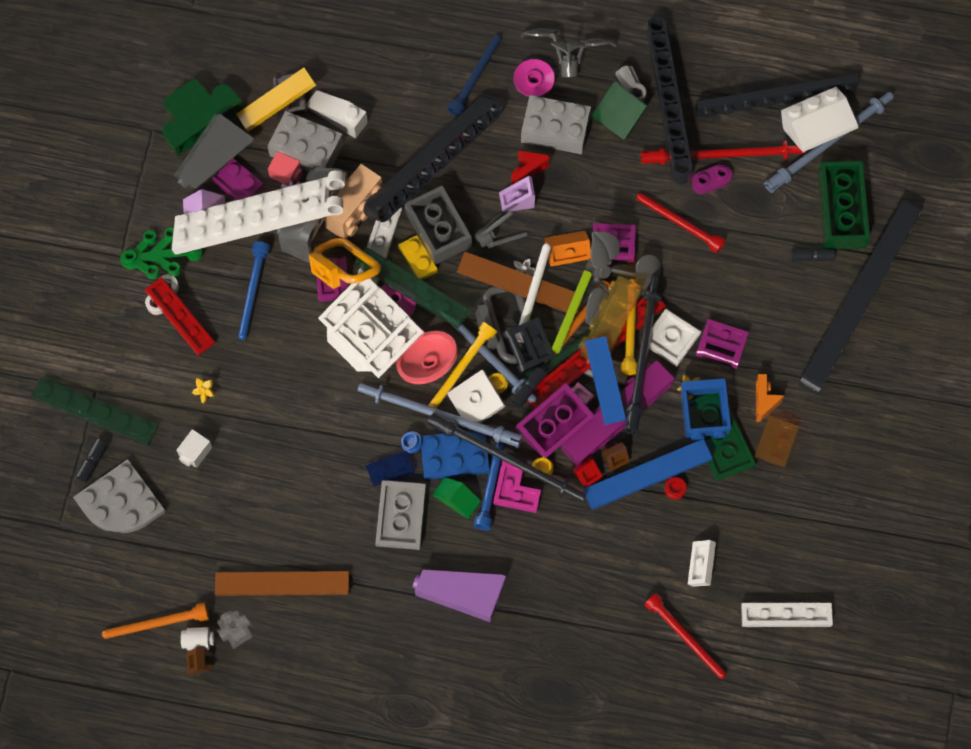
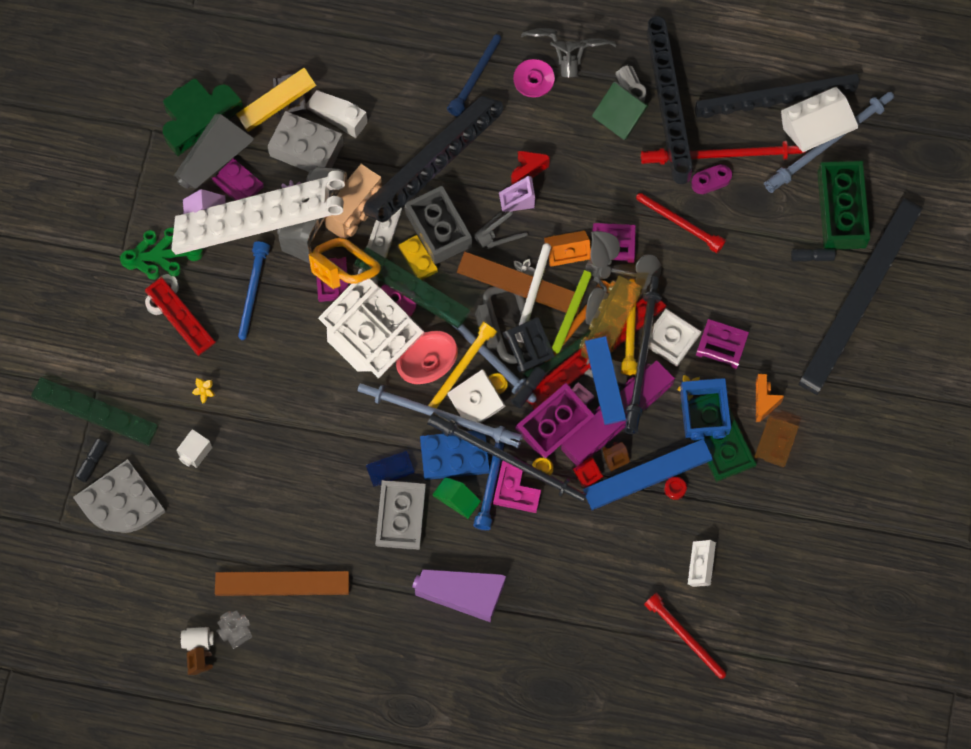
orange piece [102,602,209,639] -> none
coral brick [268,152,302,186] -> none
blue plate [401,431,423,453] -> none
light grey brick [521,95,591,154] -> none
white plate [741,603,833,627] -> none

